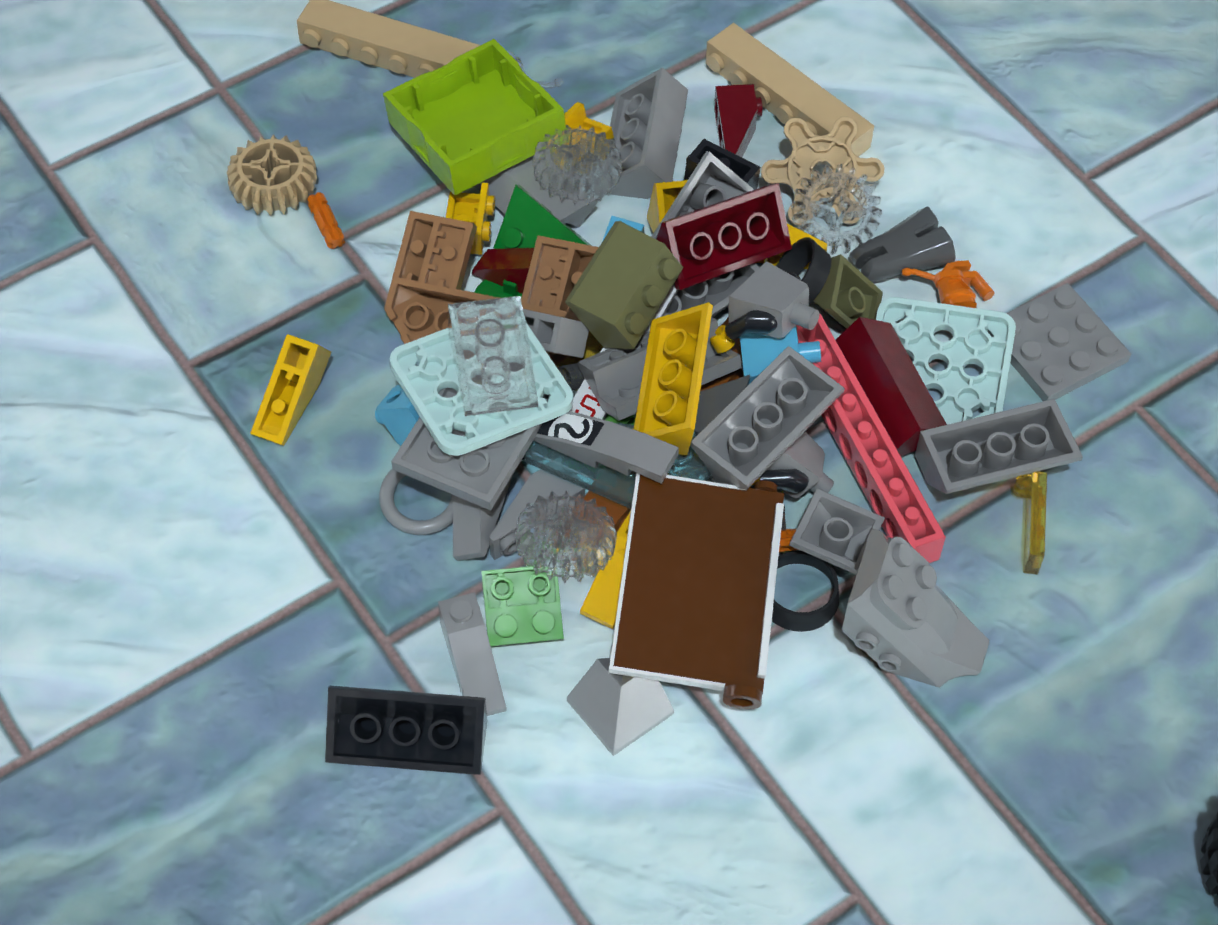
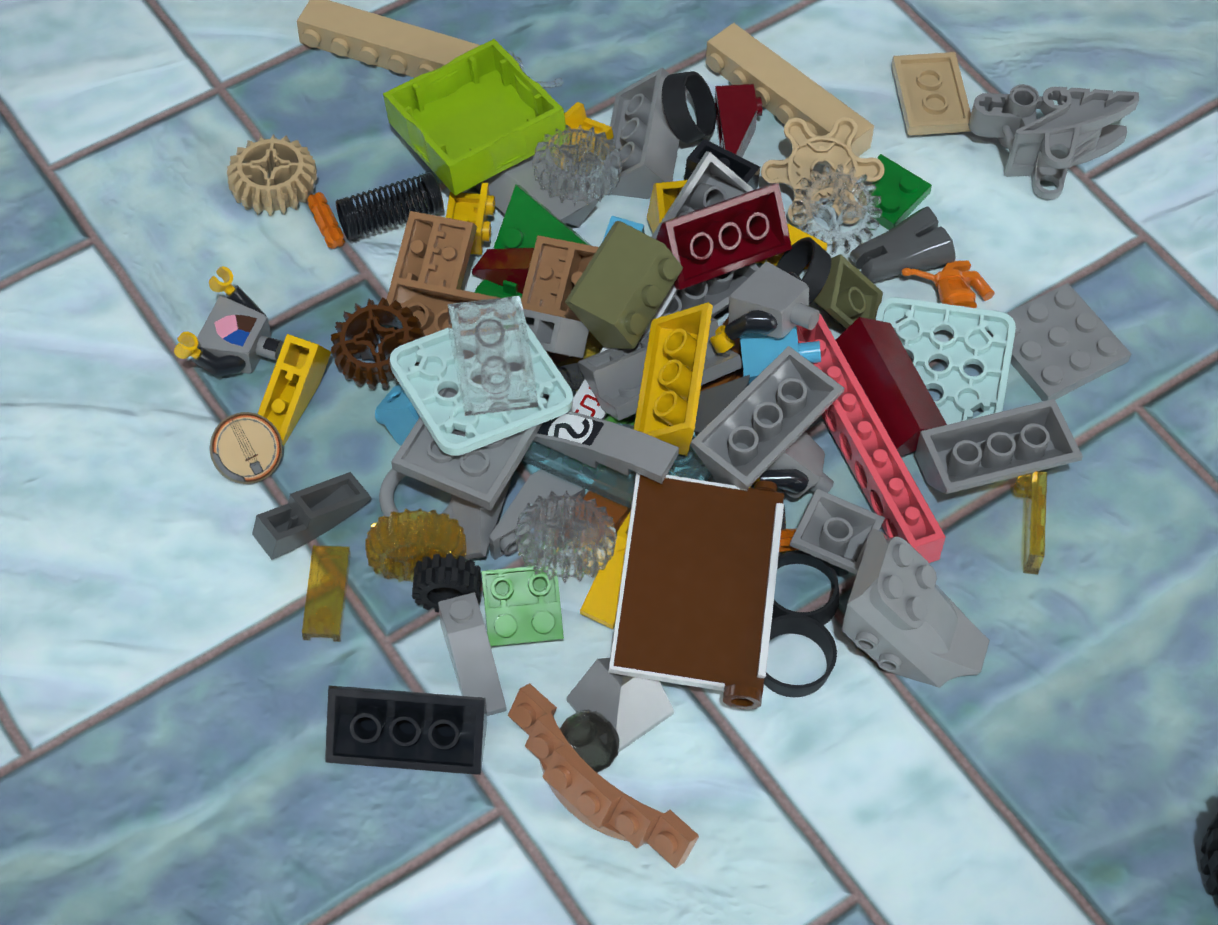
none -> torso [174,266,283,377]
none -> piece [209,412,282,484]
none -> dark grey slope [252,472,371,560]
none -> clear yellow hinge [302,545,351,642]
none -> reddish brown gear [331,297,425,390]
none -> black piece [336,171,444,241]
none -> clear yellow gear [365,508,466,582]
none -> black tyre [412,554,481,613]
none -> nougat piece [508,683,699,869]
none -> clear smoke hair [560,709,620,773]
none -> black tyre [662,71,716,144]
none -> black tyre [764,614,837,697]
none -> green wing [865,154,932,230]
none -> tan plate [892,52,971,136]
none -> light grey piece [968,84,1139,200]

